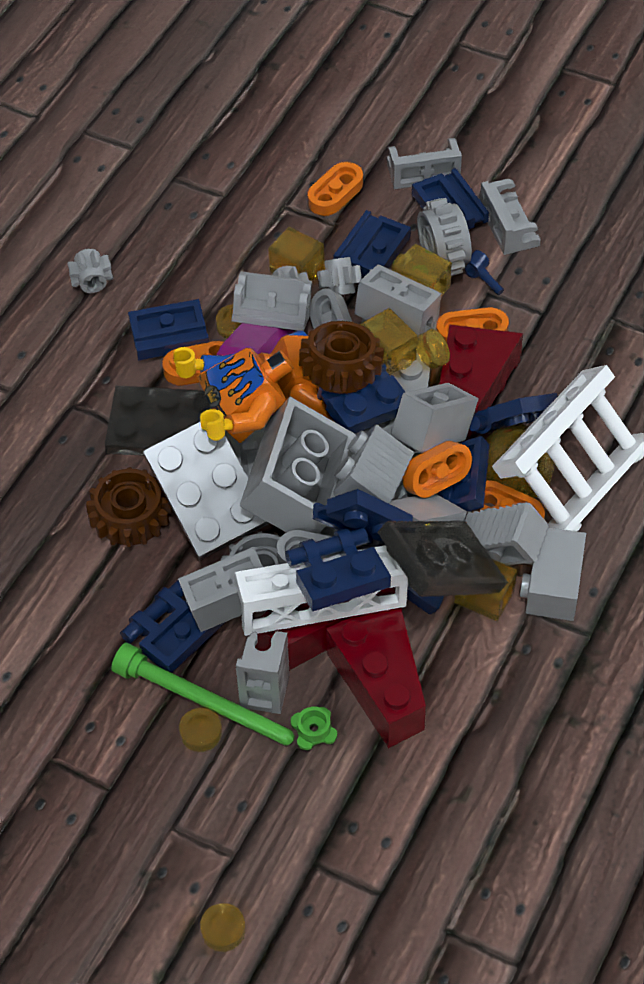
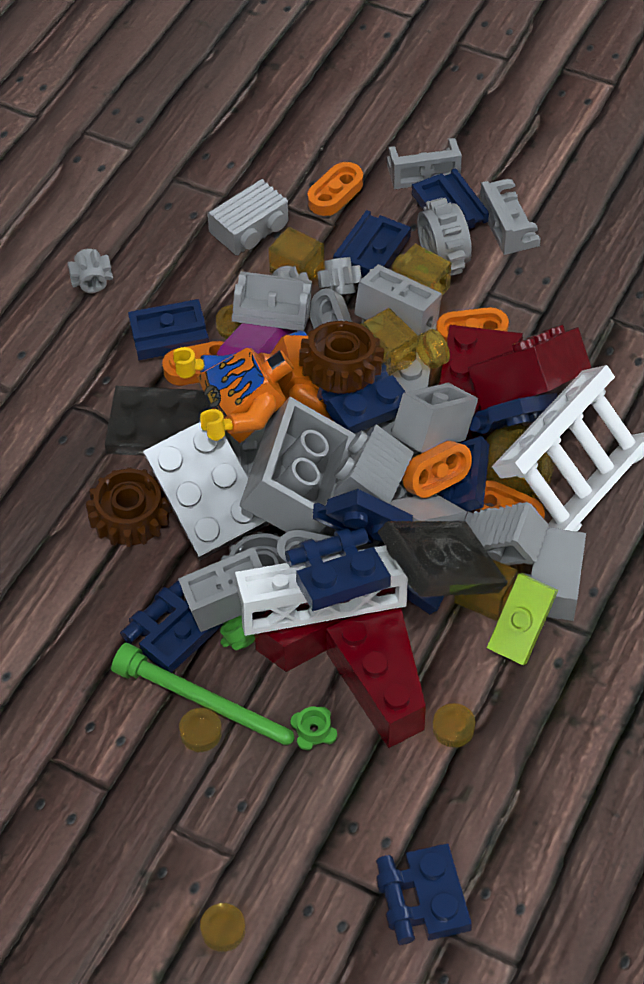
light grey hinge [236,631,290,714] -> none
dark blue hand [465,250,504,295] -> none
none -> light grey brick [207,179,289,255]
none -> bright green plate [220,615,255,650]
none -> dark blue plate [376,843,472,945]
none -> clear yellow tile [433,703,475,747]
none -> dark red wedge [468,325,591,410]
none -> lime plate [487,573,559,665]

